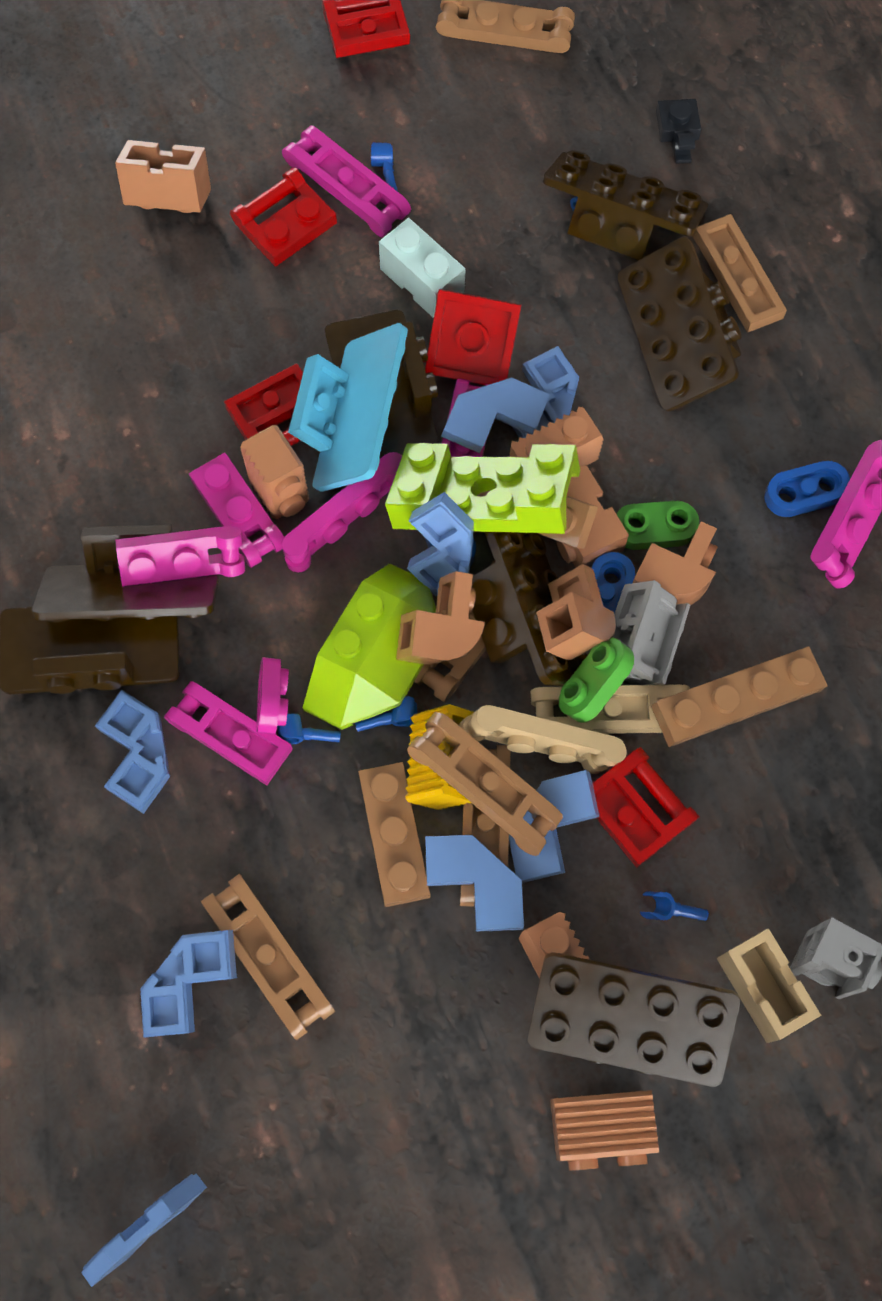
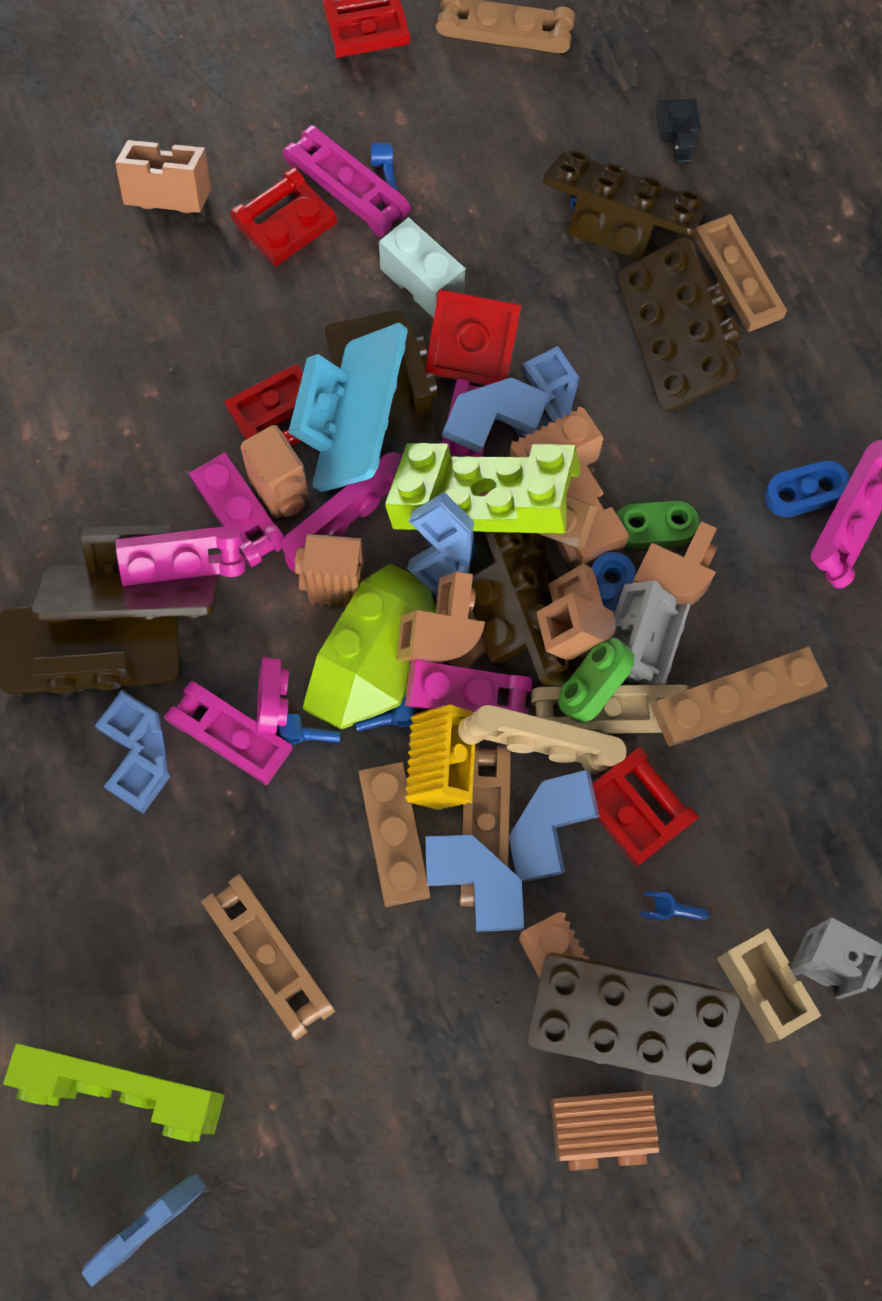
medium blue tile [140,930,237,1037] -> none
medium nougat plate [407,712,563,856] -> none
none -> lime piece [3,1043,225,1142]
none -> nougat brick [295,534,365,609]
none -> dark pink plate [405,660,533,715]

